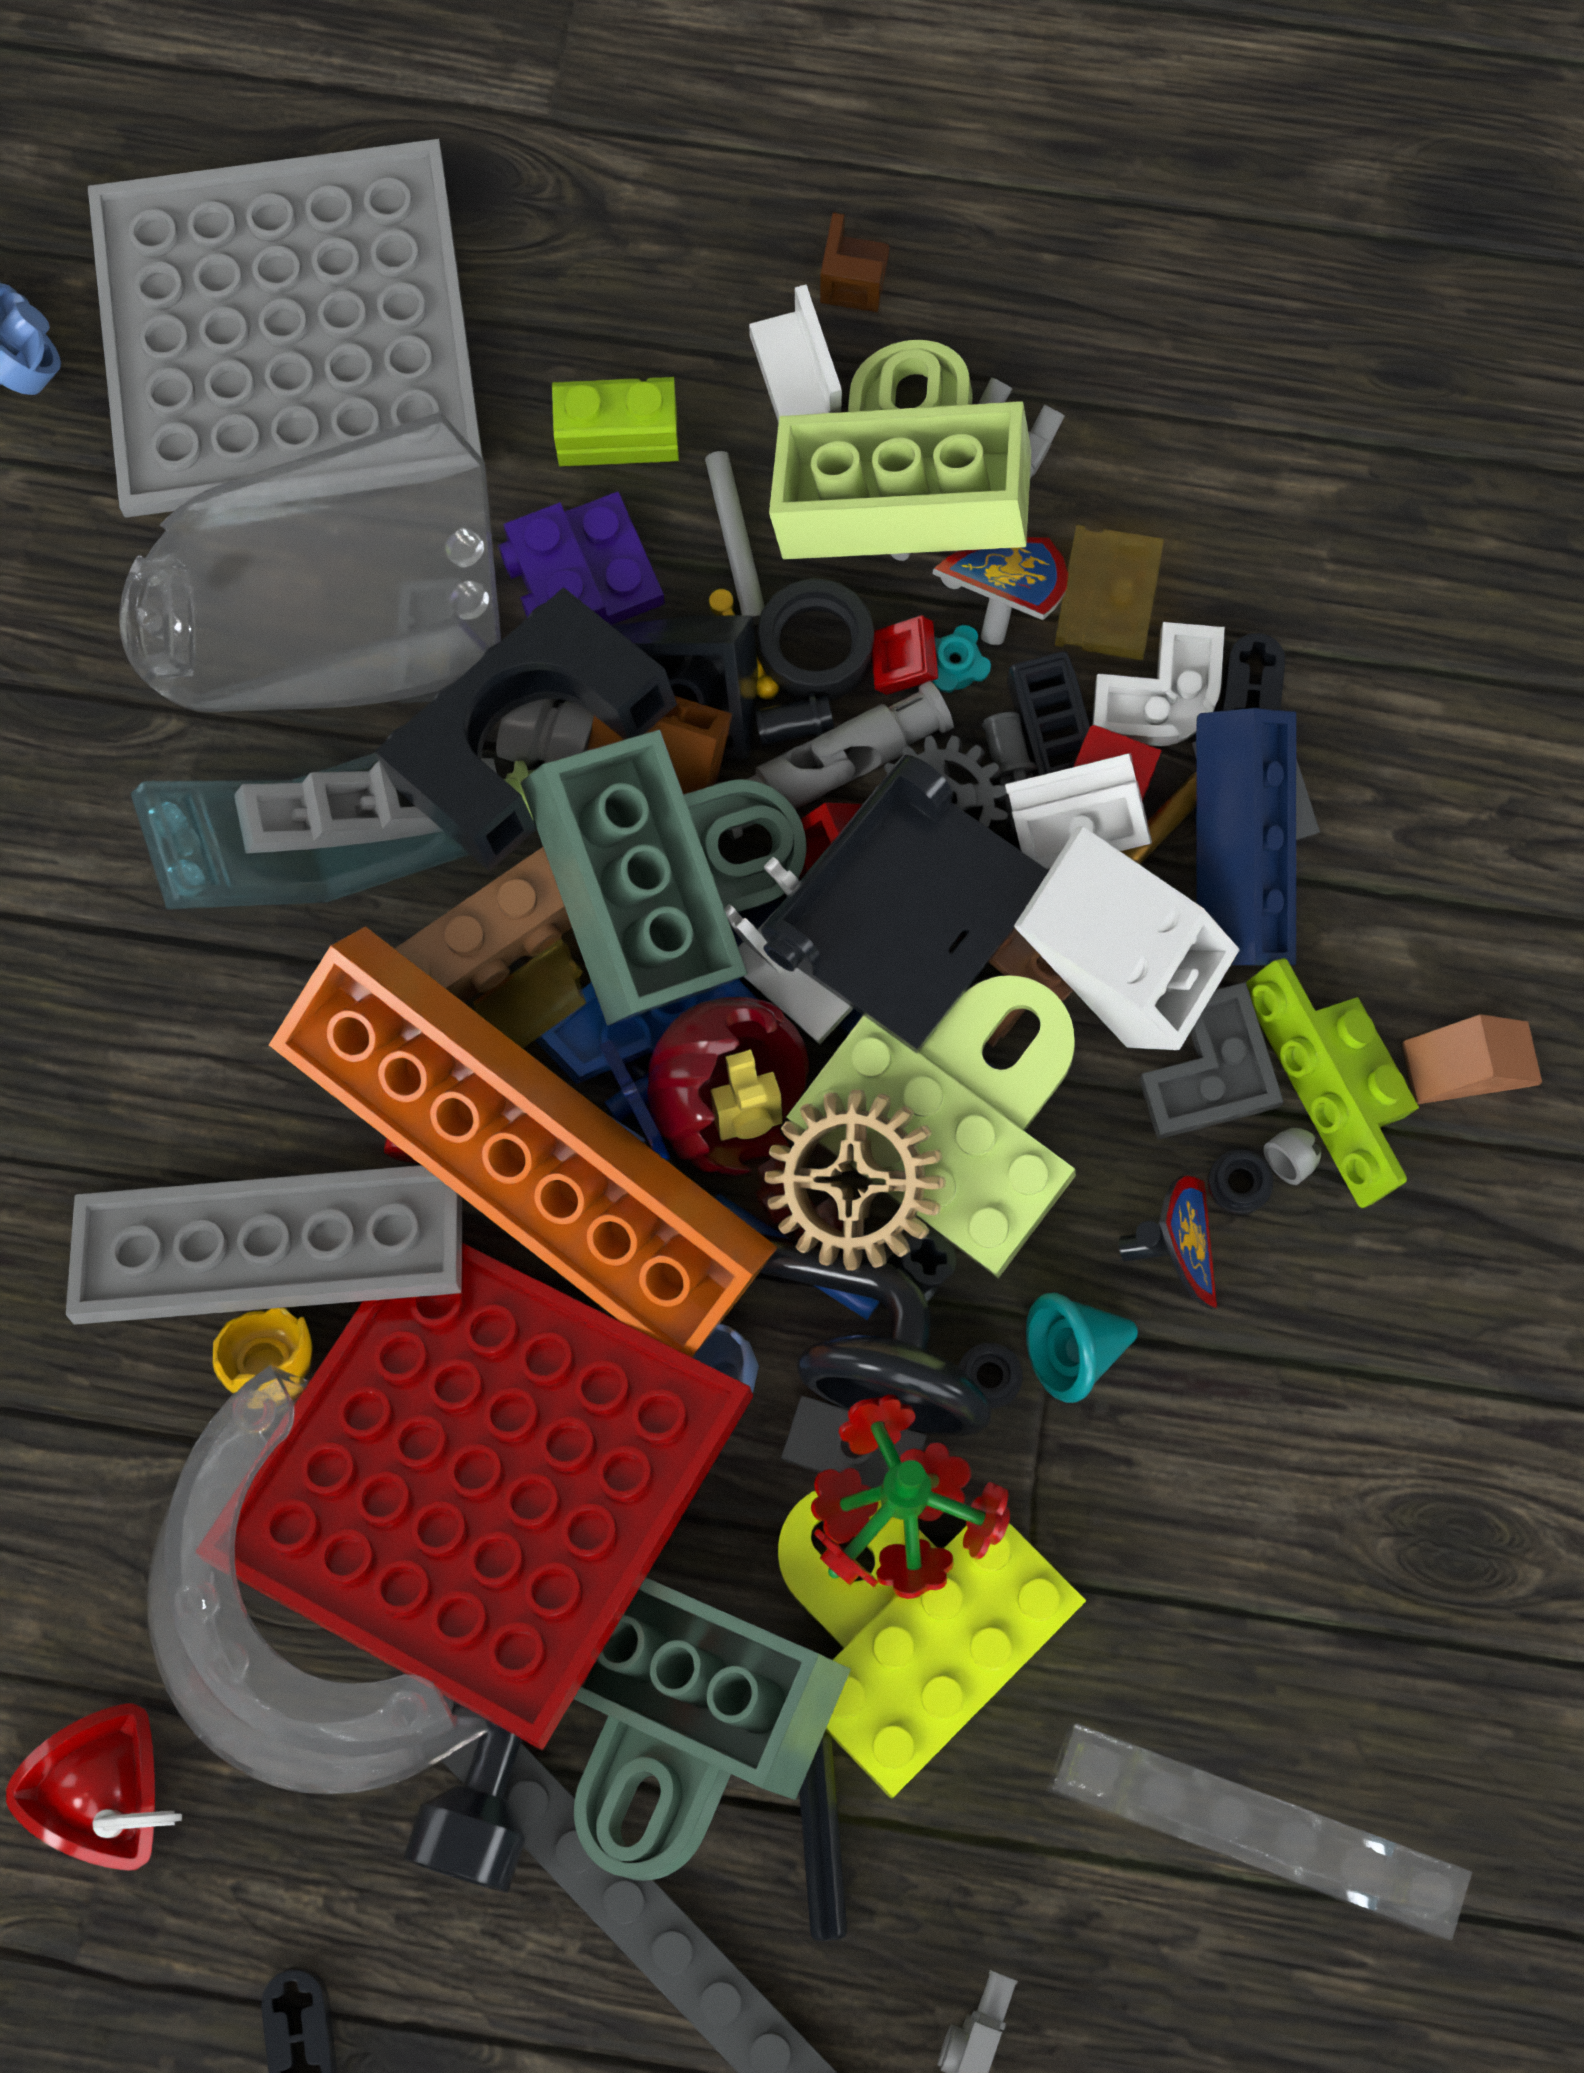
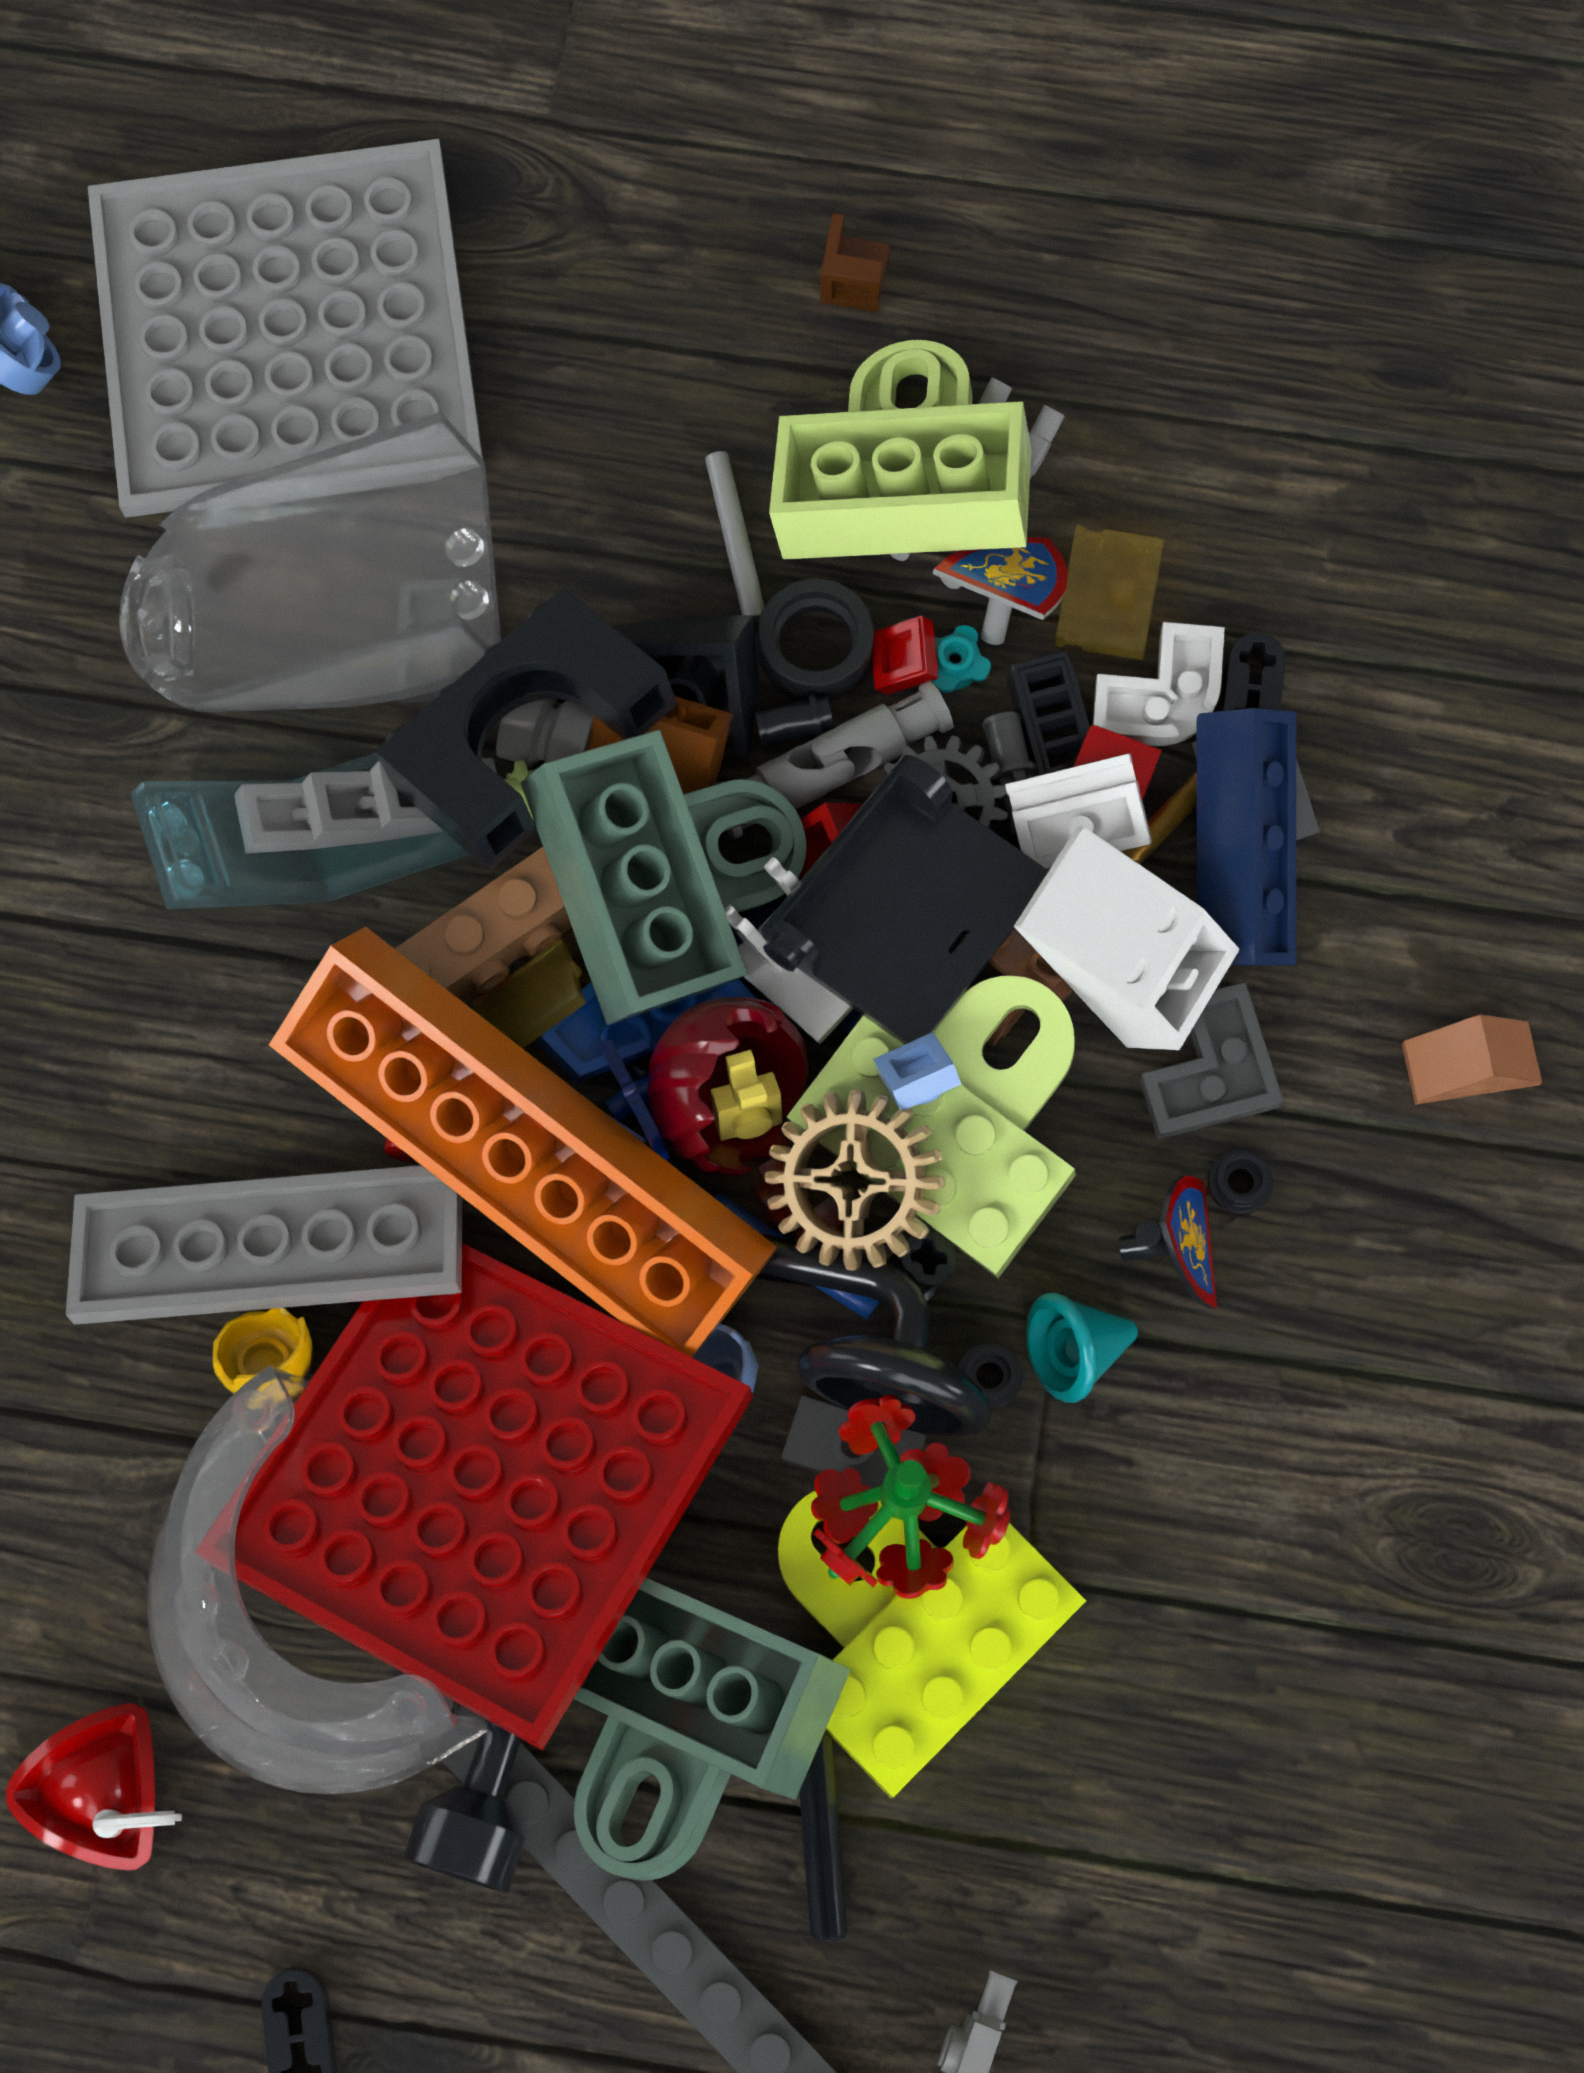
dark purple plate [498,491,665,625] -> none
lime brick [552,377,679,467] -> none
yellow hinge [709,589,779,700] -> none
white panel [749,285,842,423] -> none
clear arch [1047,1723,1472,1940] -> none
lime bracket [1246,958,1419,1208] -> none
light grey hinge [1264,1128,1321,1185] -> none
none -> light blue plate [873,1032,961,1110]

